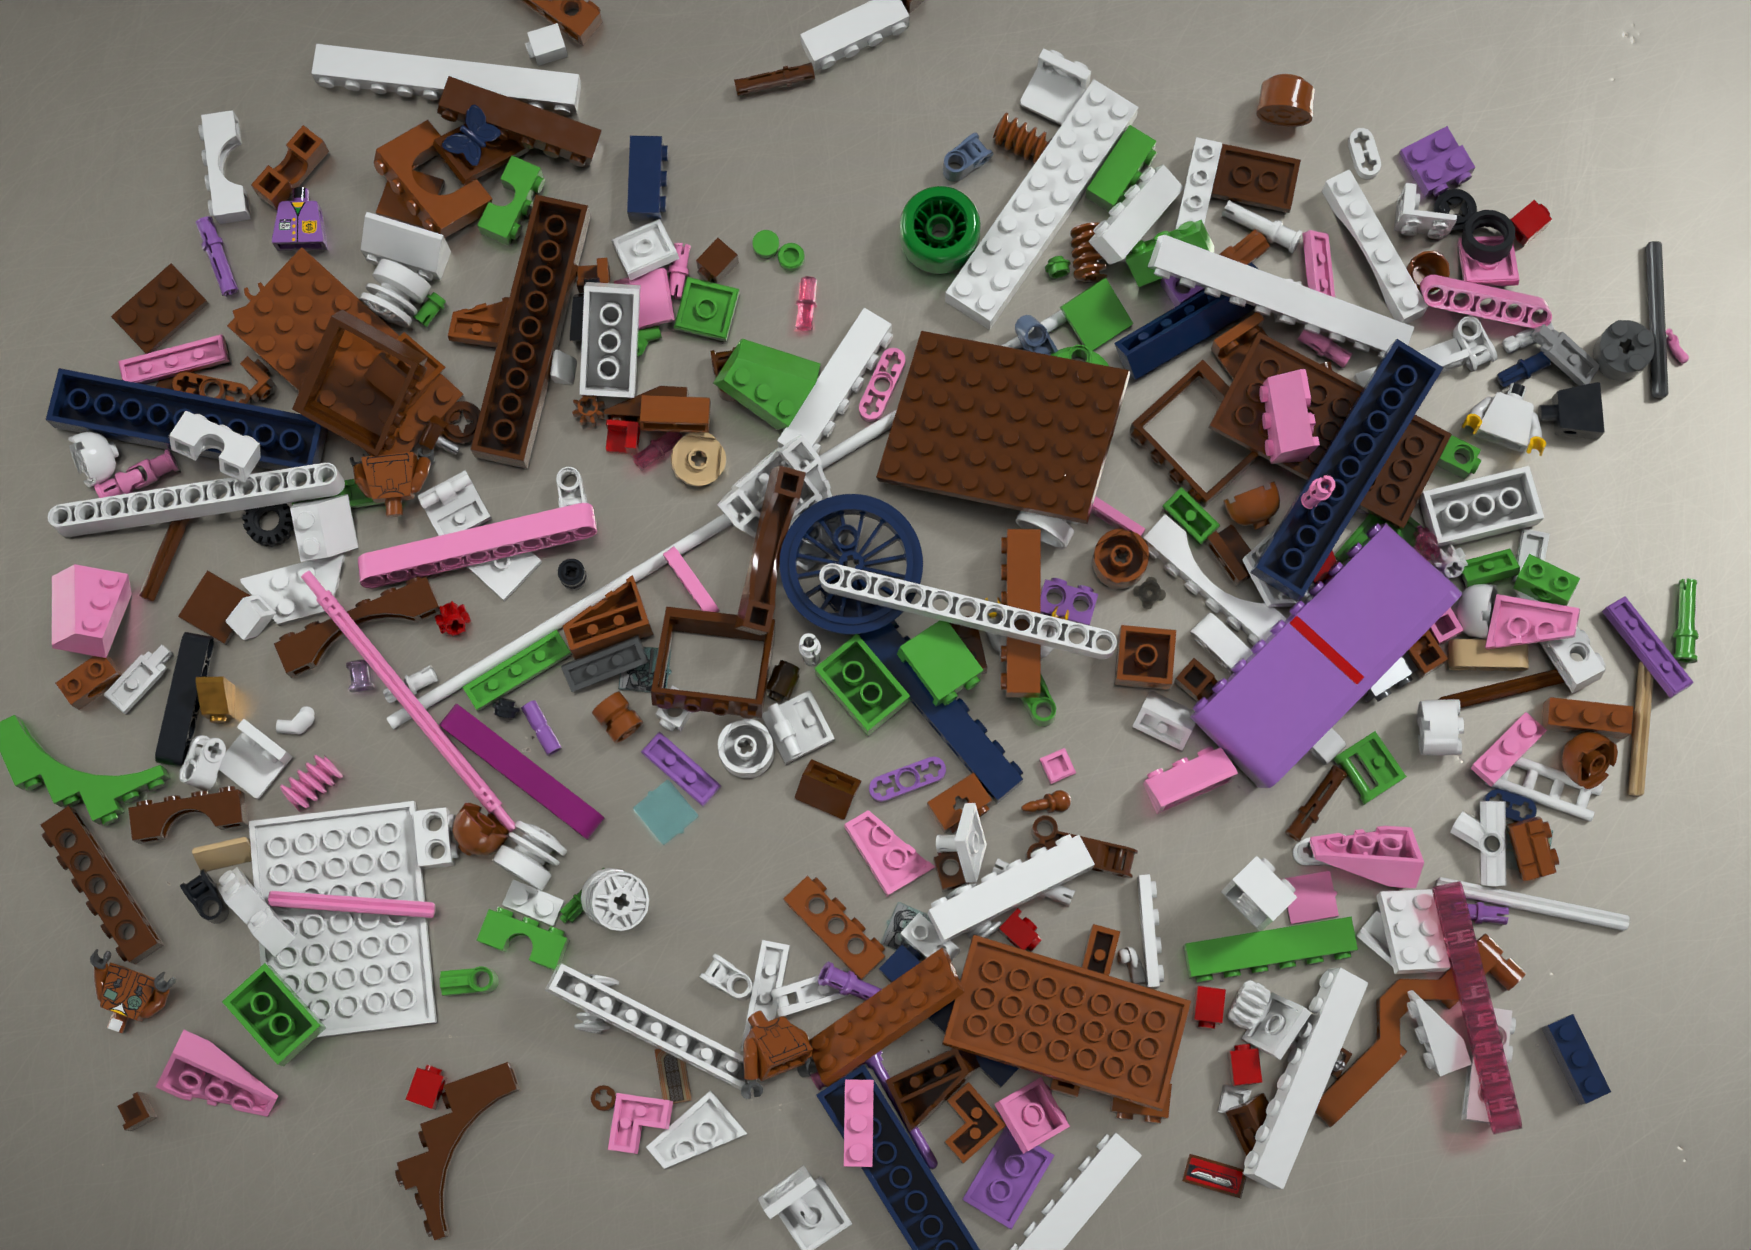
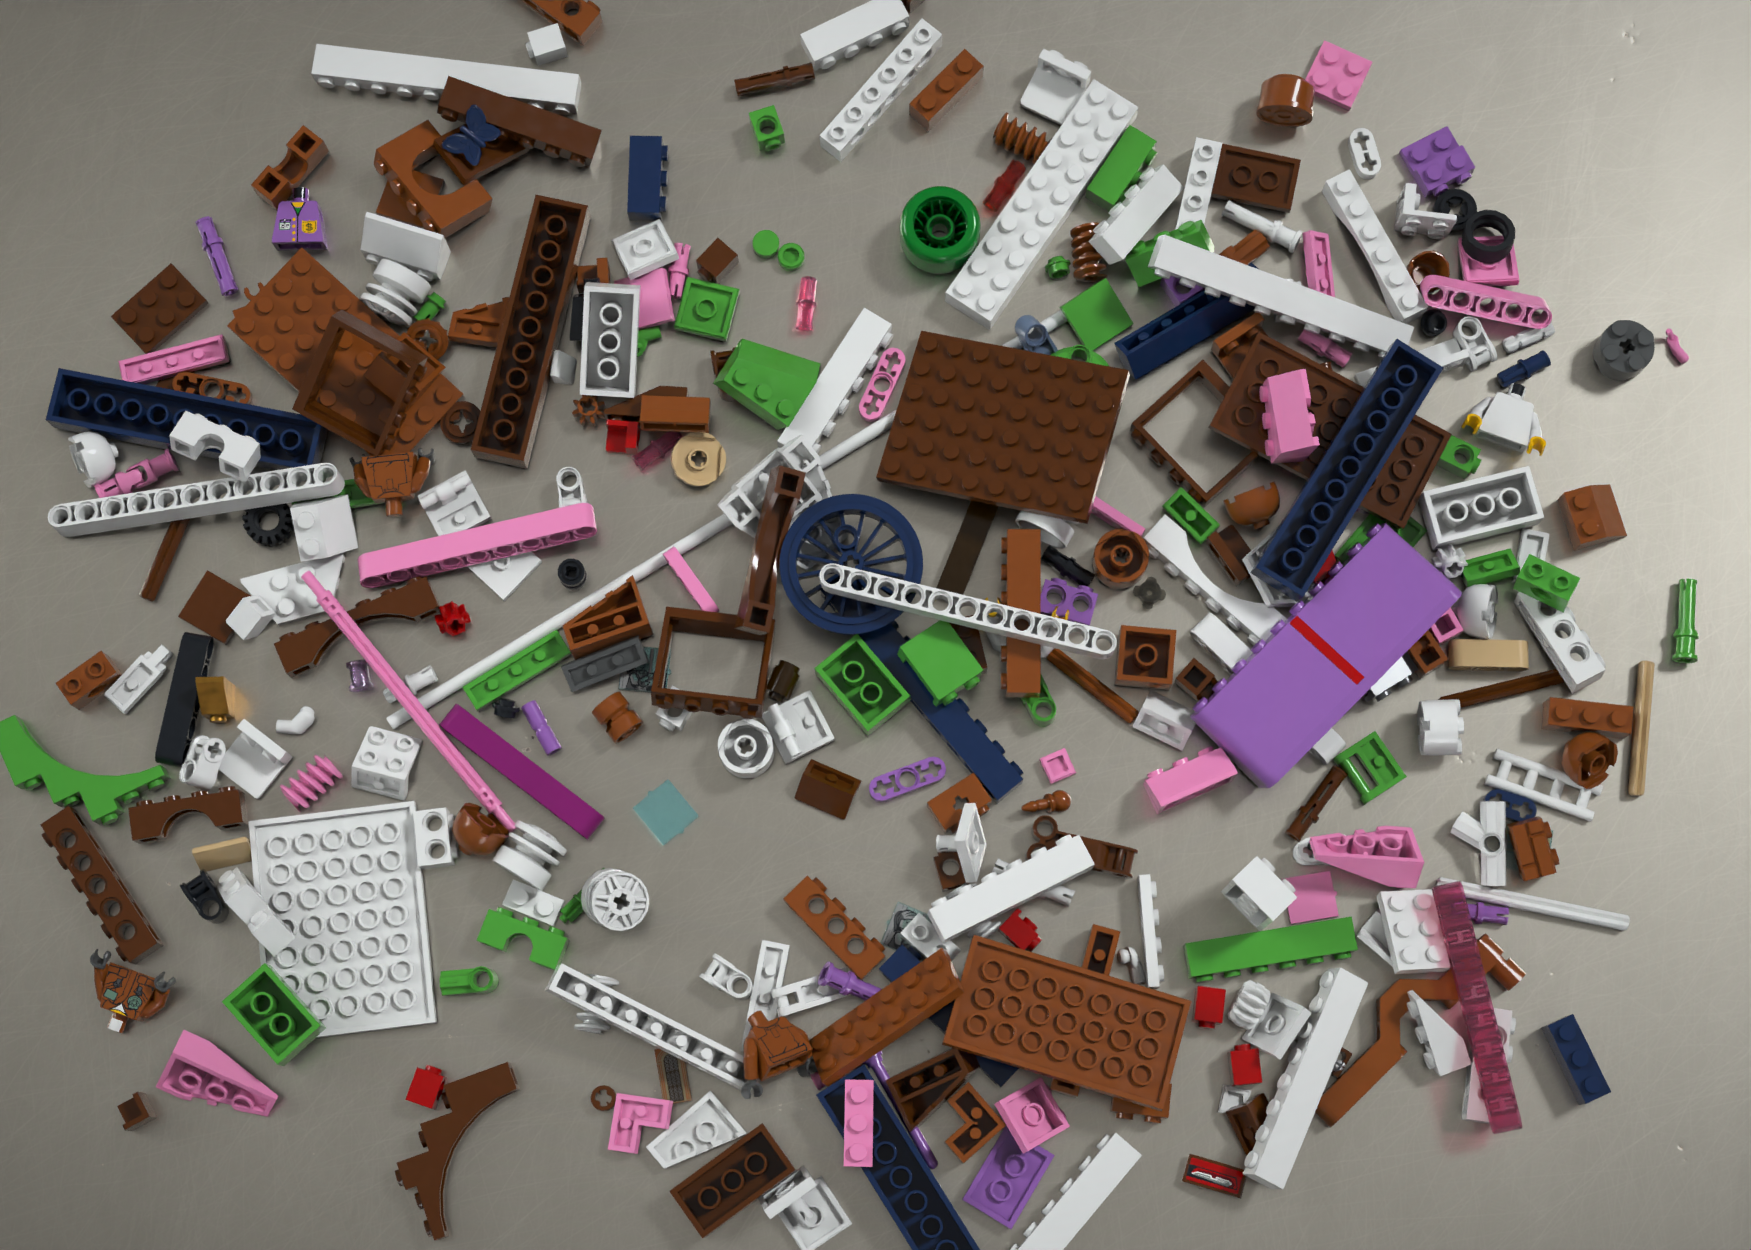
bright pink wedge [52,564,132,658] -> none
white arch [198,110,251,224] -> none
dark orange bracket [240,356,275,403] -> none
bright pink axle [268,891,435,918] -> none
reddish brown piece [418,415,460,455] -> none
bright green arch [477,156,545,246] -> none
medium lavender tile [641,731,722,807] -> none
white pin [799,633,821,666] -> none
bright pink wing [844,810,935,897] -> none
sand blue piece [943,133,994,182] -> none
bright pink pin [1301,475,1335,509] -> none
clear pink axle [1413,525,1440,561] -> none
bright pink plate [1470,712,1547,787] -> none
bright pink wing [1485,594,1580,650] -> none
red brick [1510,200,1552,247] -> none
light grey hinge [1530,324,1600,386] -> none
black torso [1538,382,1605,439] -> none
medium lavender tile [1602,596,1694,698] -> none
dark grey axle [1646,241,1669,398] -> none
none -> white bracket [351,726,422,801]
none -> dark orange gear [406,318,449,359]
none -> reddish brown brick [670,1123,797,1238]
none -> bright green brick [749,105,785,151]
none -> white brick [820,19,942,162]
none -> dark orange brick [909,49,984,132]
none -> dark brown tile [936,500,999,600]
none -> clear red pin [983,159,1026,212]
none -> black pin [1041,545,1095,587]
none -> dark orange axle [1046,648,1139,723]
none -> bright pink plate [1305,40,1372,111]
none -> black plate [1421,309,1447,336]
none -> dark orange slope [1557,484,1627,551]

